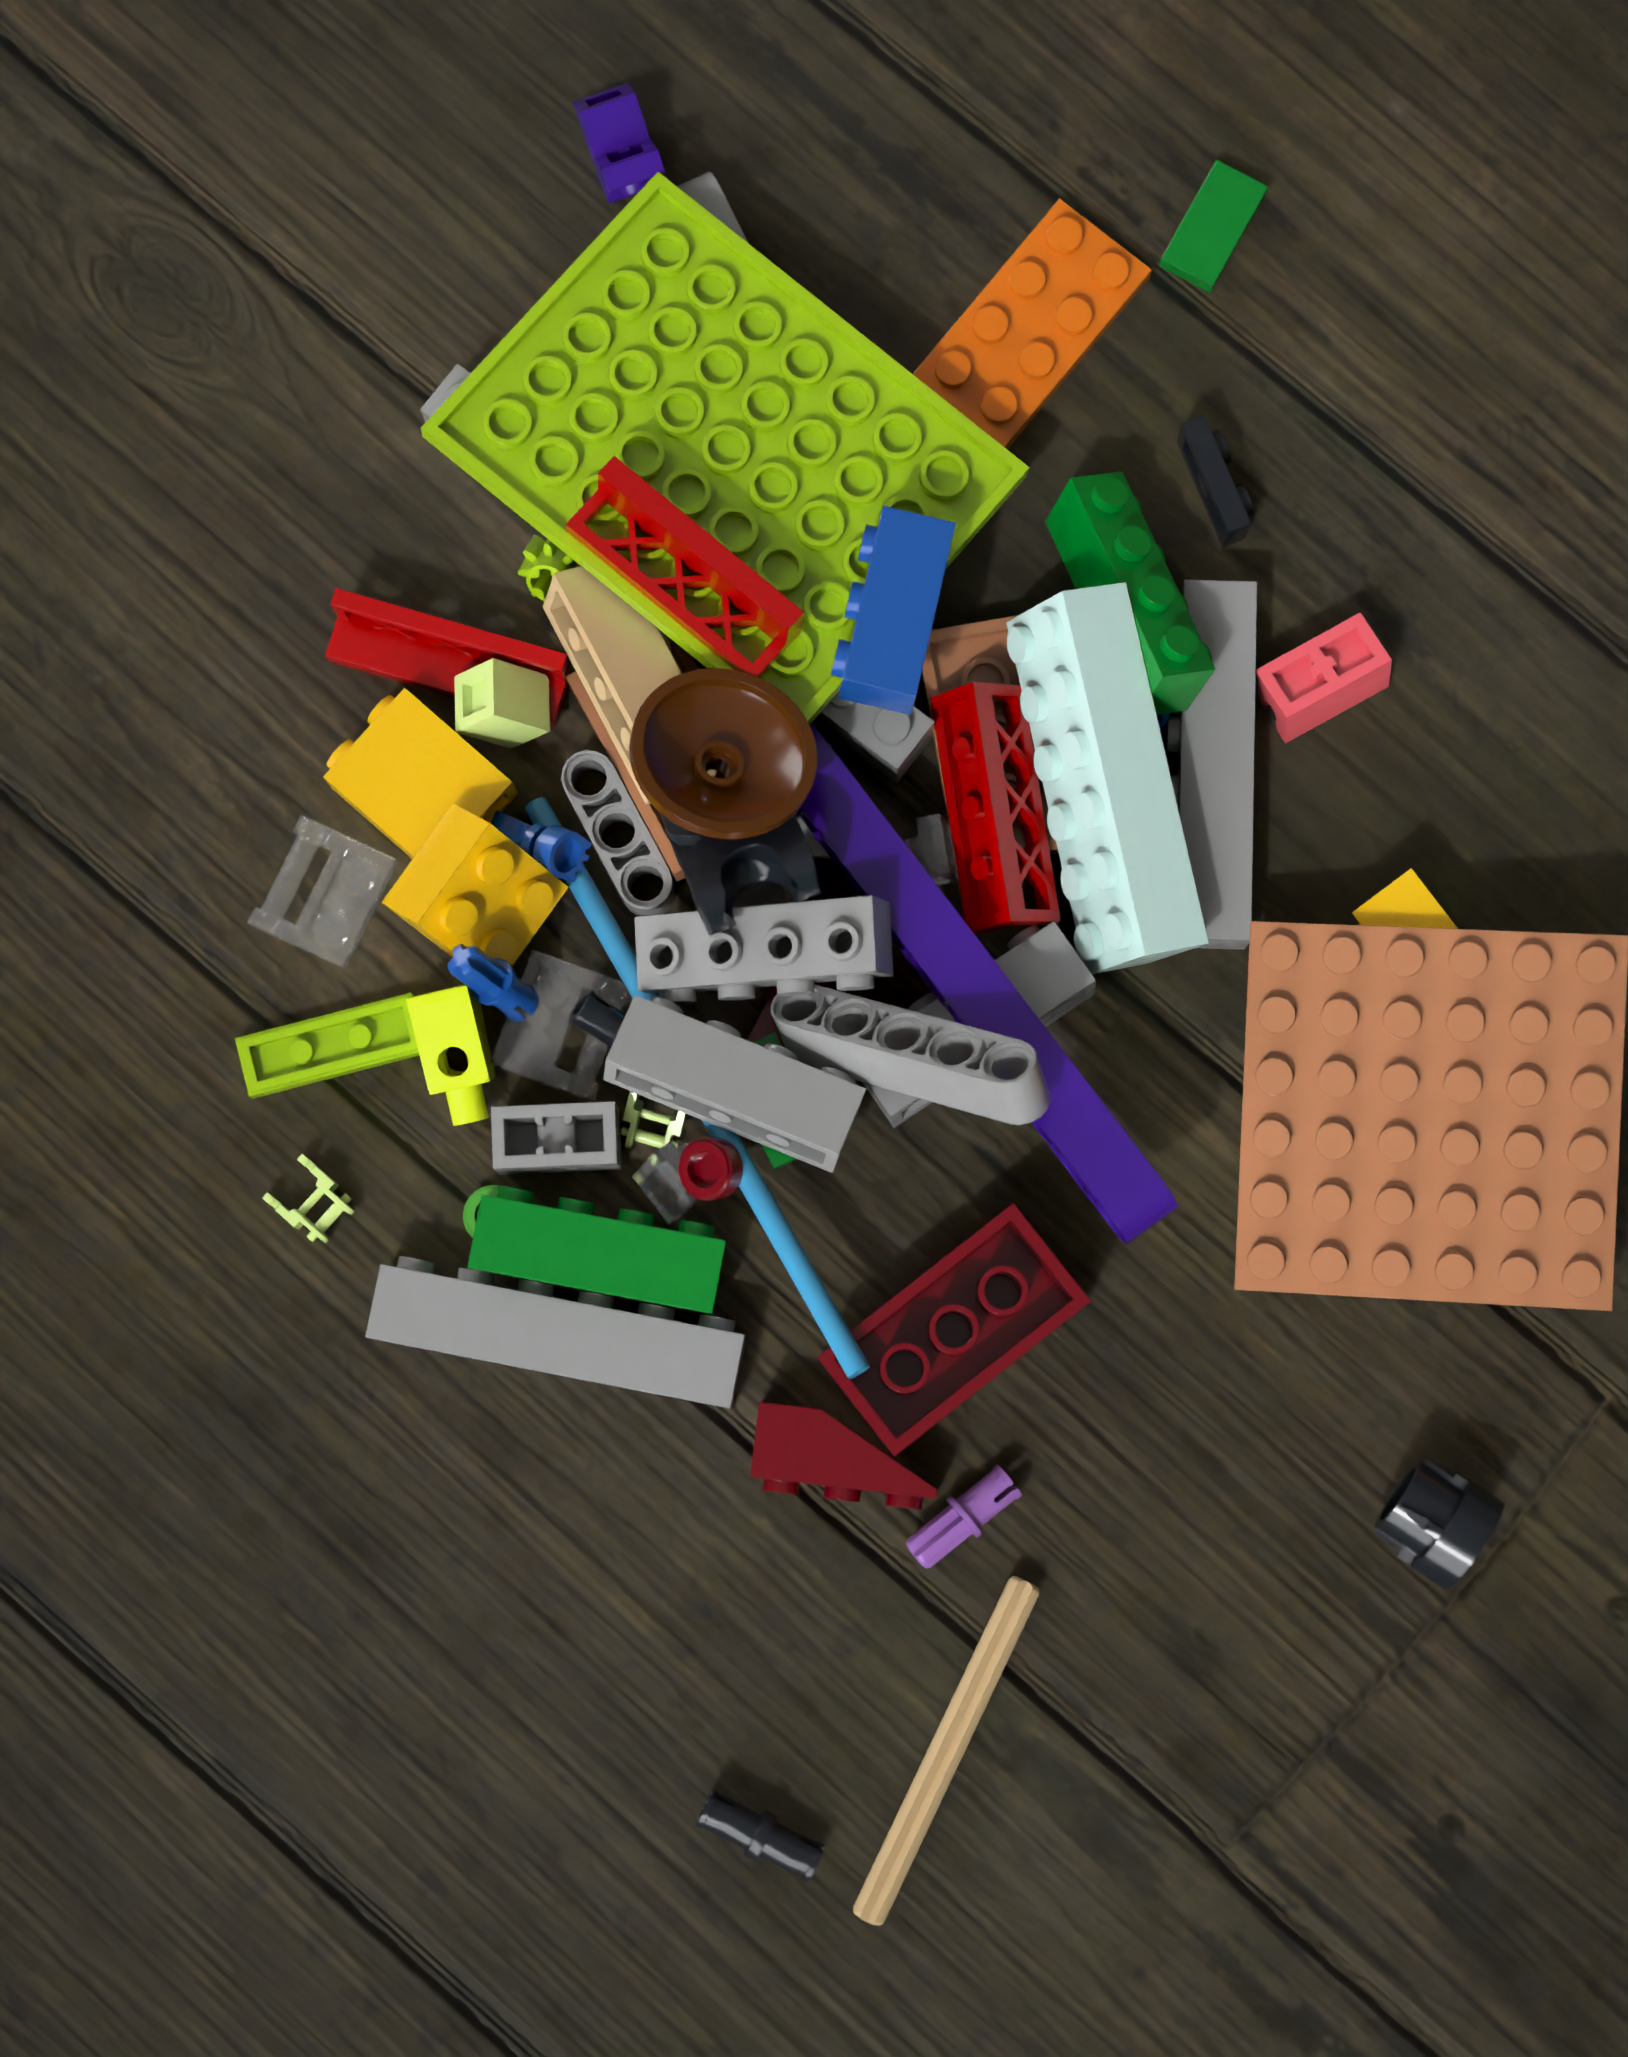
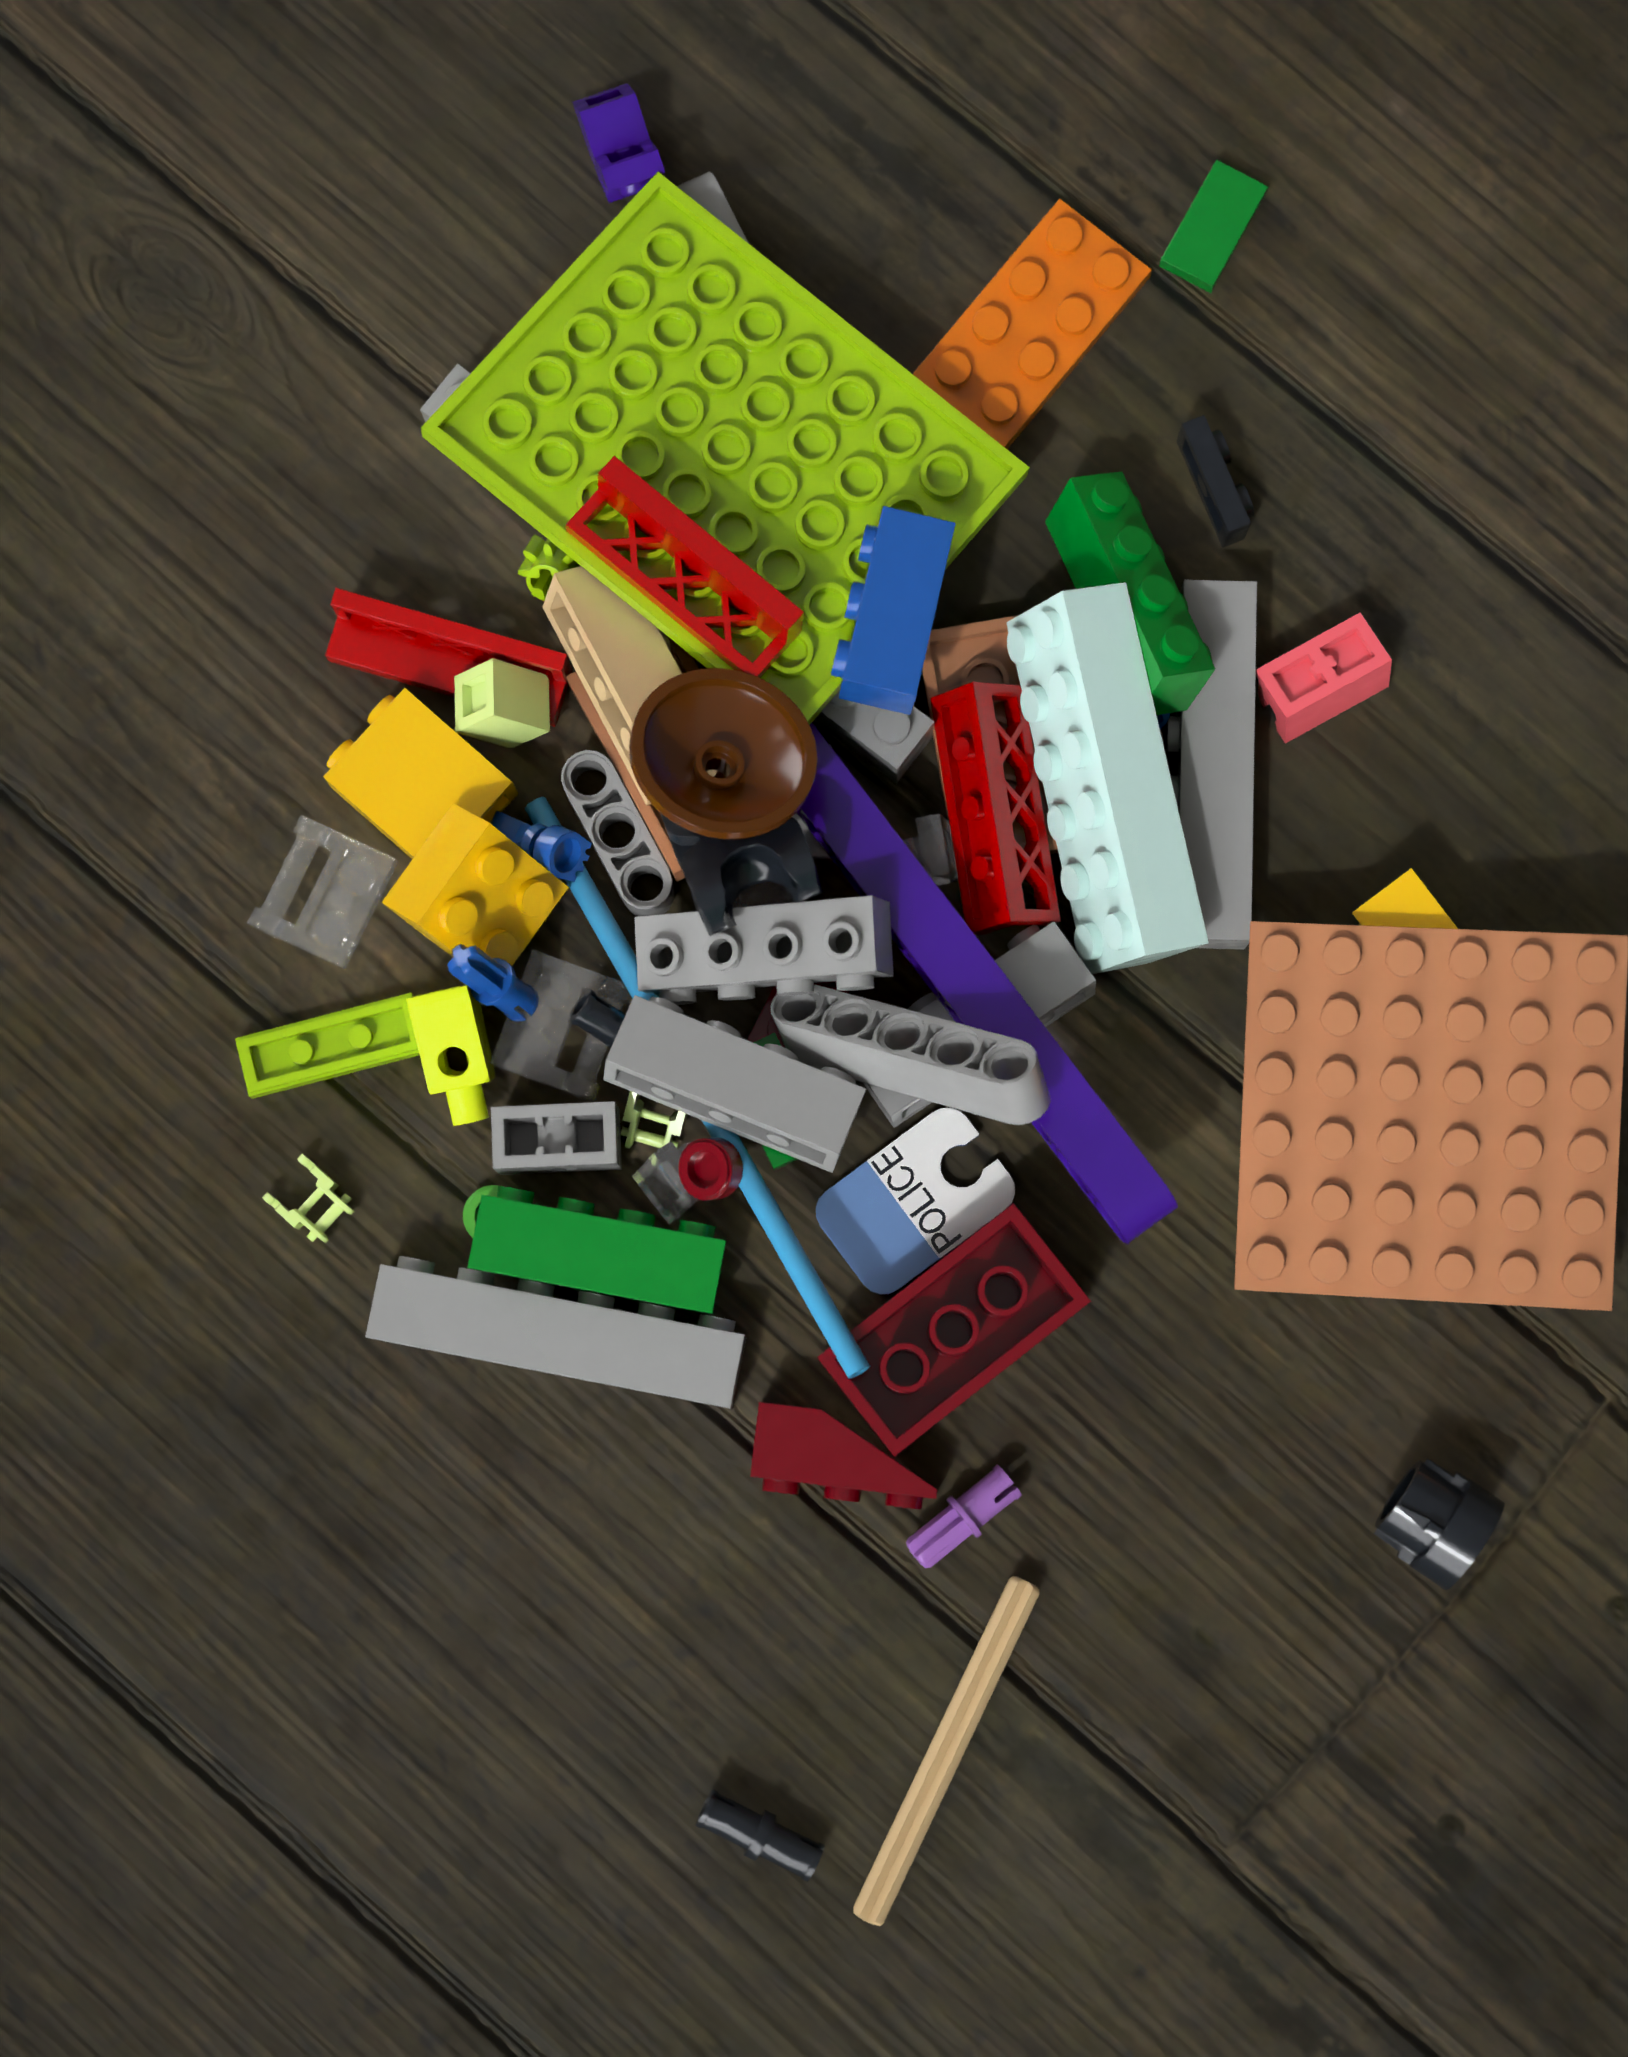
none -> piece [816,1108,1015,1295]

